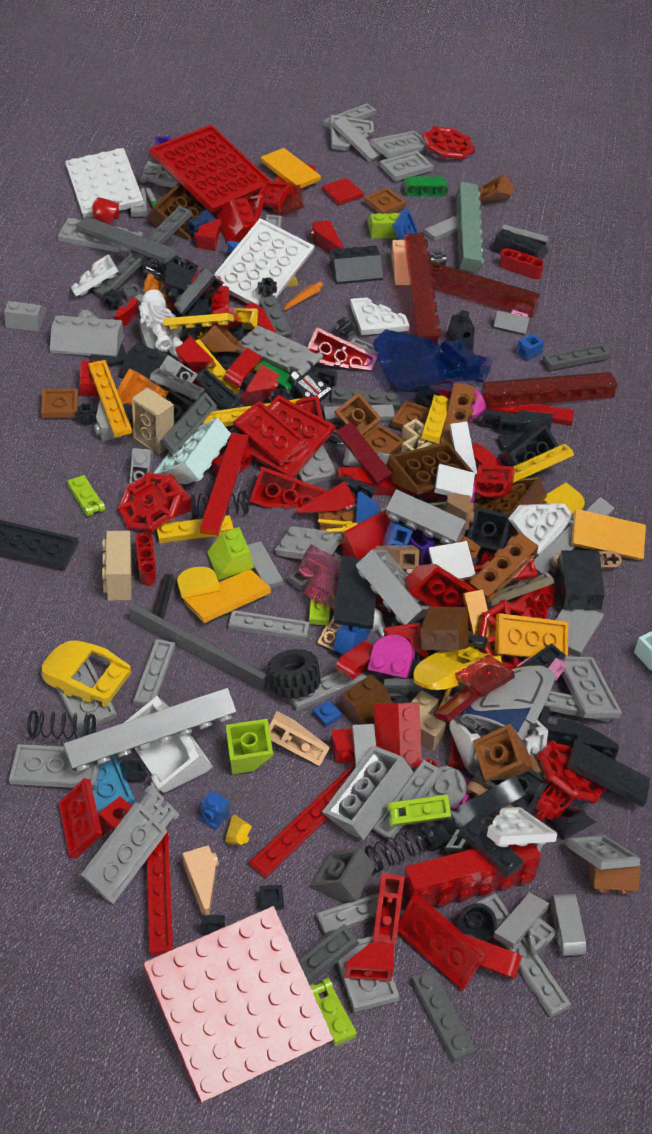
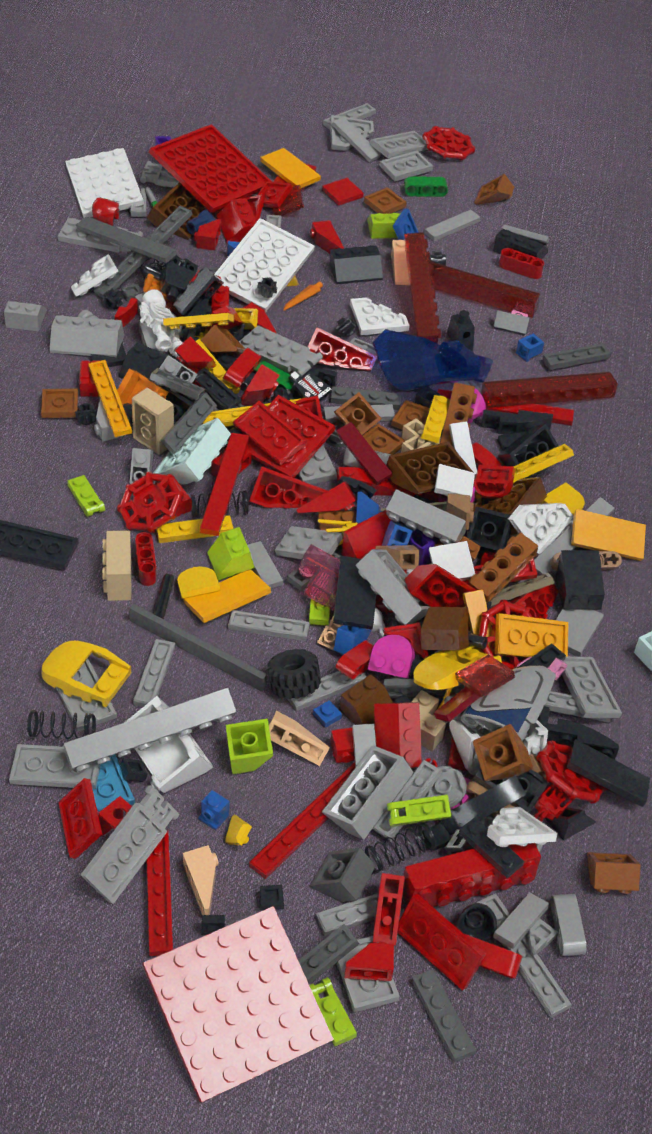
dark grey plate [259,295,292,338] -> none
sand green brick [456,181,484,273] -> none
light grey tile [566,835,640,870] -> none

